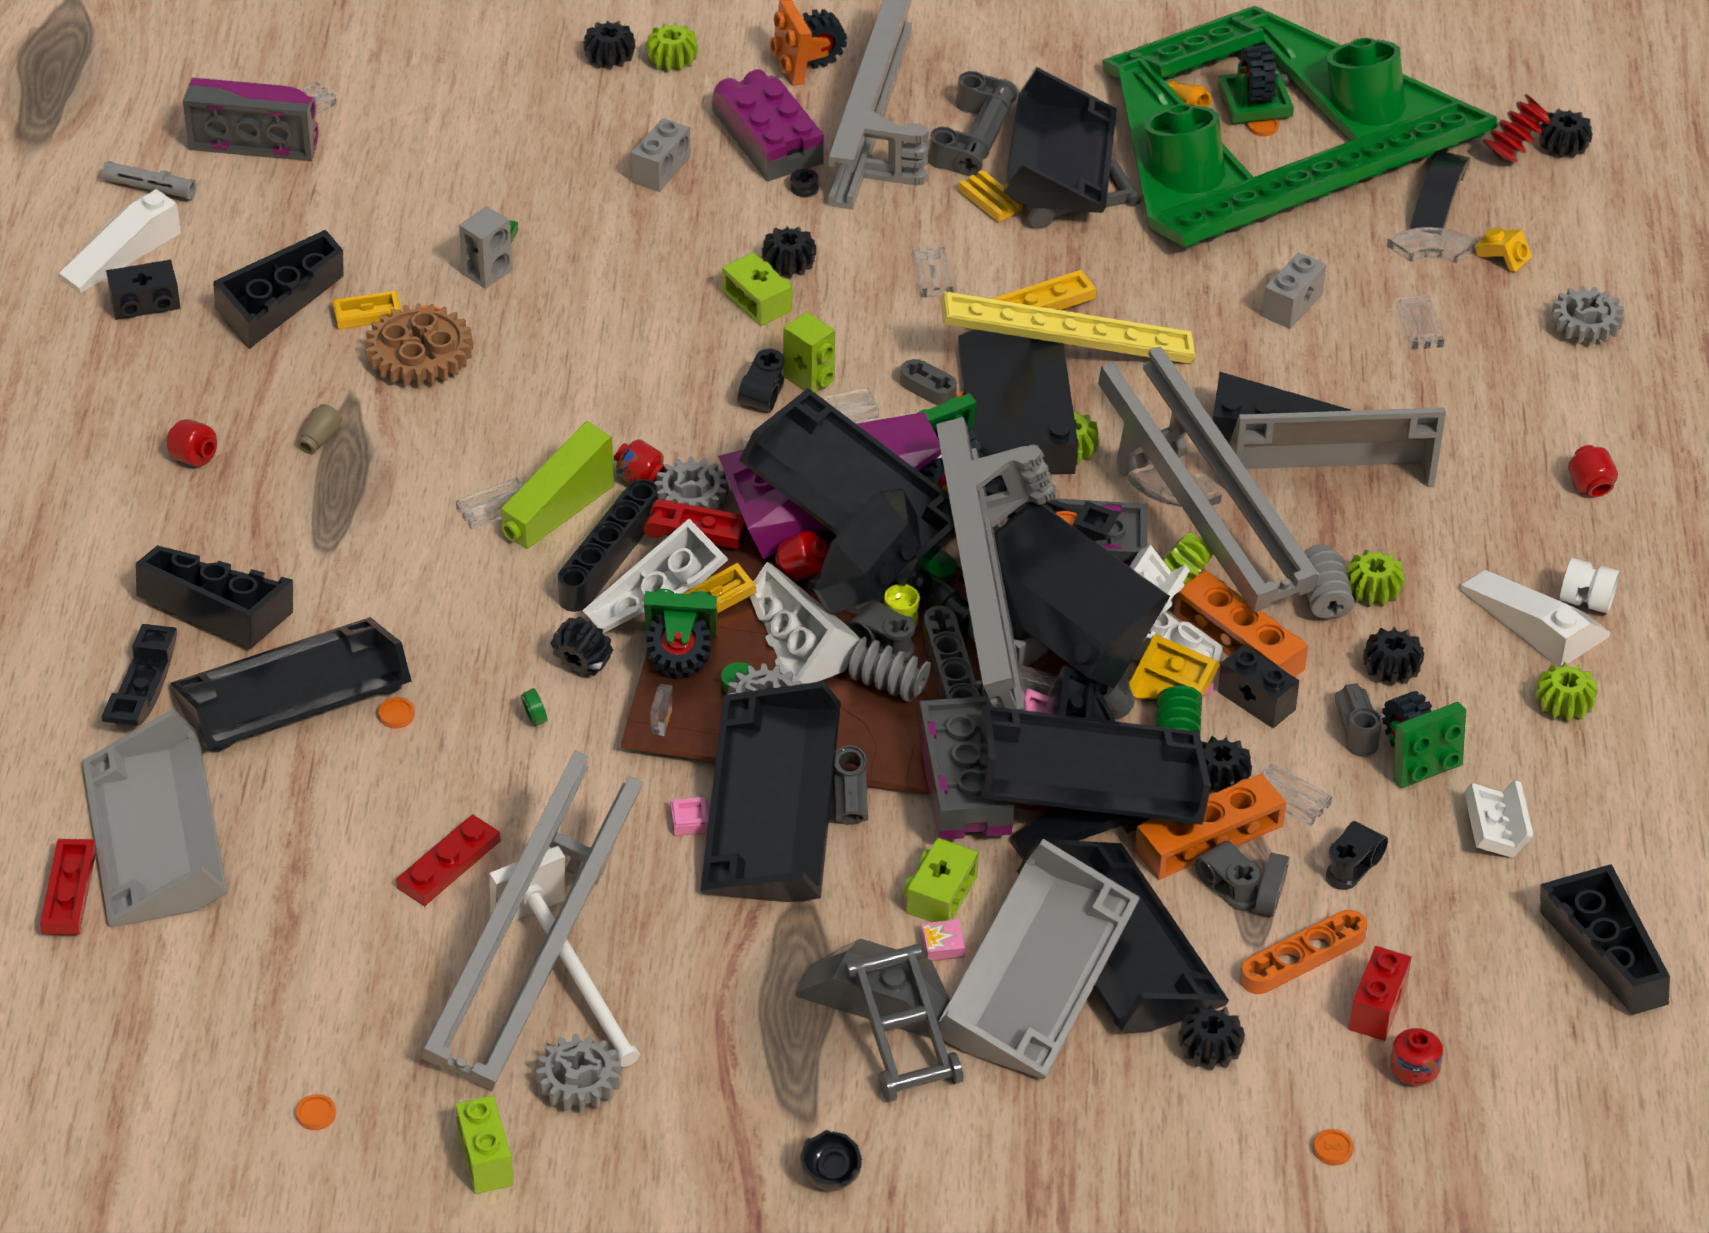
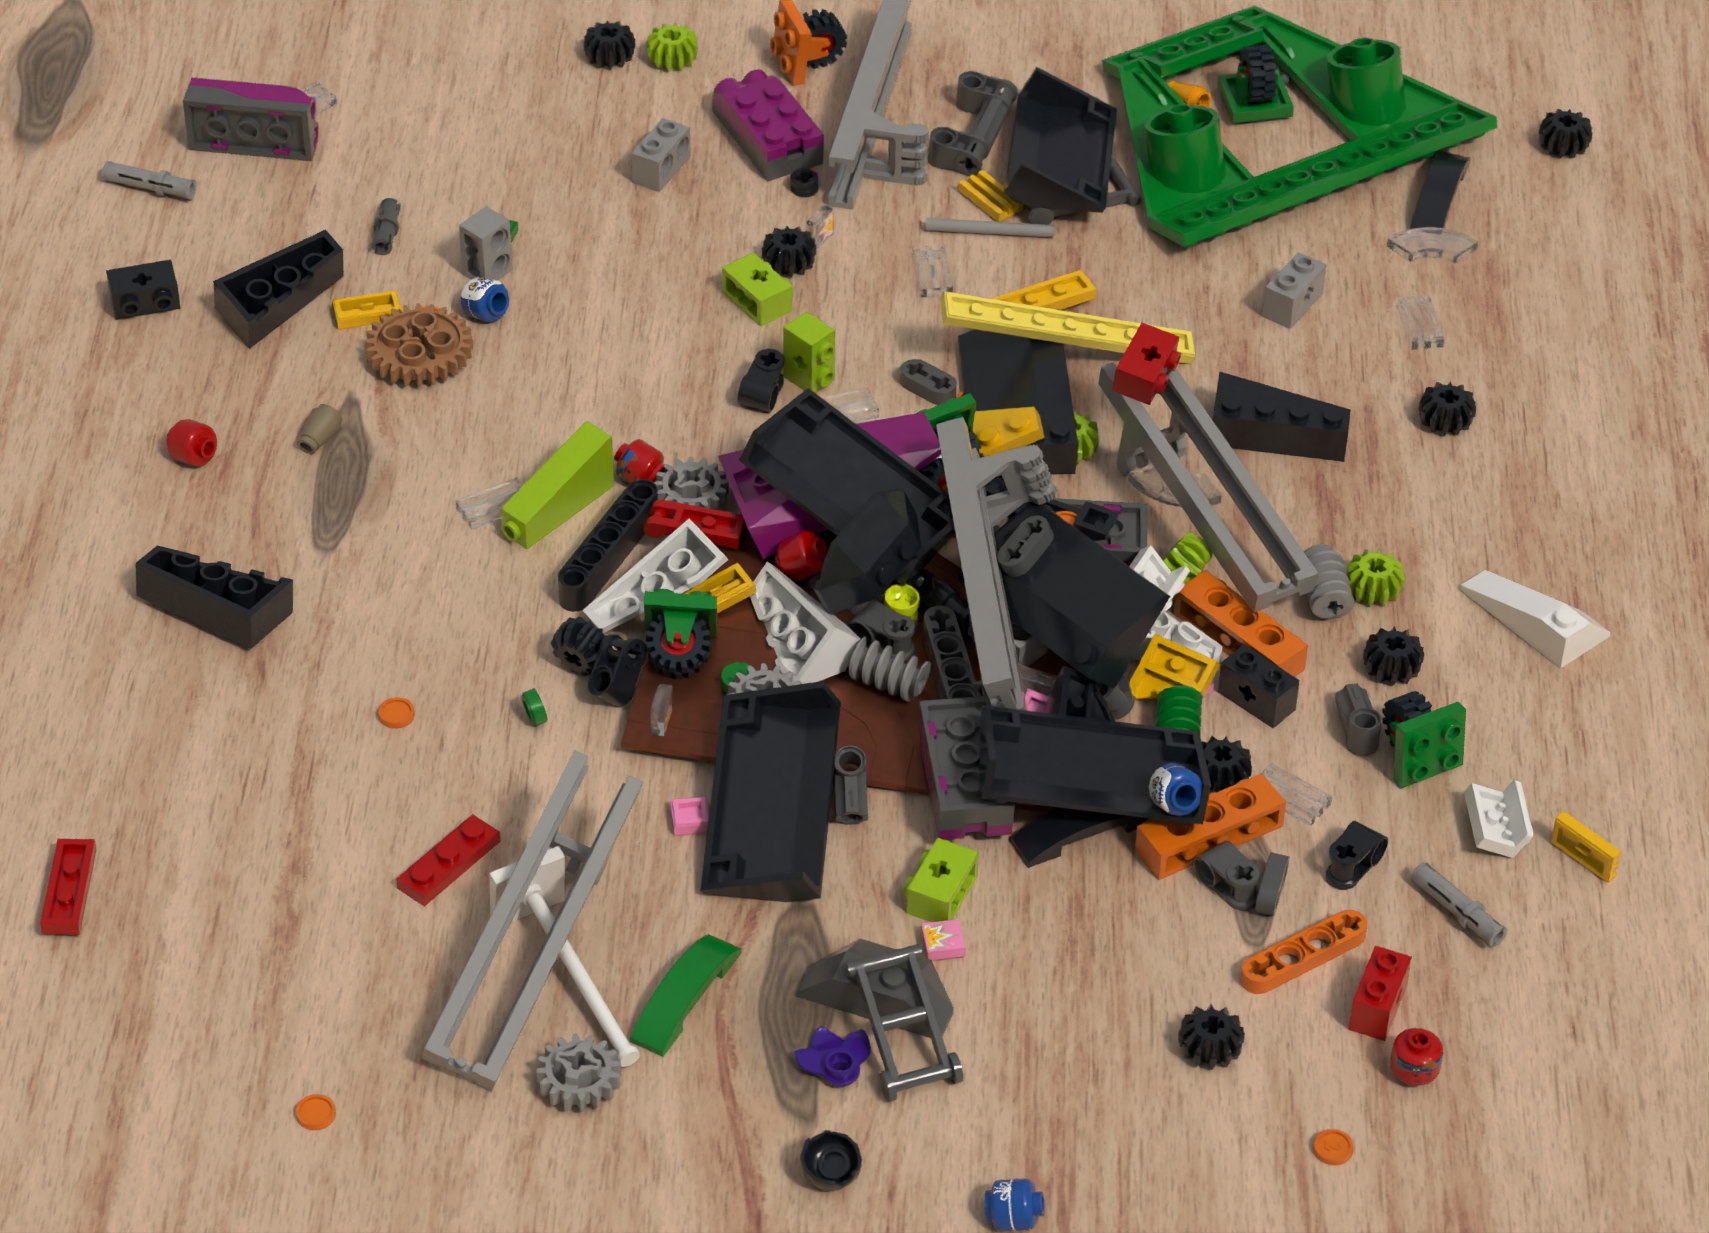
white wedge [59,189,181,293] -> none
light grey slope [82,709,228,927] -> none
black slope [101,624,177,726] -> none
black slope [170,617,412,751] -> none
lime brick [455,1095,514,1194] -> none
green tile [921,549,957,585] -> none
light grey slope [938,839,1140,1079] -> none
black slope [1016,839,1229,1032] -> none
light grey slope [1229,408,1446,487] -> none
orange piece [1248,119,1279,136] -> none
yellow bracket [1474,227,1532,272] -> none
red piece [1483,94,1552,163] -> none
lime gear [1535,661,1598,723] -> none
black wedge [1540,864,1670,1015] -> none
light grey gear [1552,286,1624,344] -> none
white wheel [1560,557,1620,614] -> none
red head [1568,445,1618,497] -> none
none -> dark grey pin [371,198,401,255]
none -> blue head [460,277,509,322]
none -> black piece [587,634,647,707]
none -> green slope [630,934,741,1057]
none -> dark purple plate [795,1026,871,1087]
none -> clear tile [806,205,834,250]
none -> light grey bar [926,218,1054,238]
none -> yellow wing [973,407,1045,457]
none -> blue head [984,1178,1045,1232]
none -> dark grey beam [997,515,1054,577]
none -> red brick [1112,322,1181,405]
none -> blue head [1149,763,1203,816]
none -> light grey pin [1411,862,1507,947]
none -> black gear [1418,381,1476,436]
none -> yellow tile [1551,811,1622,883]

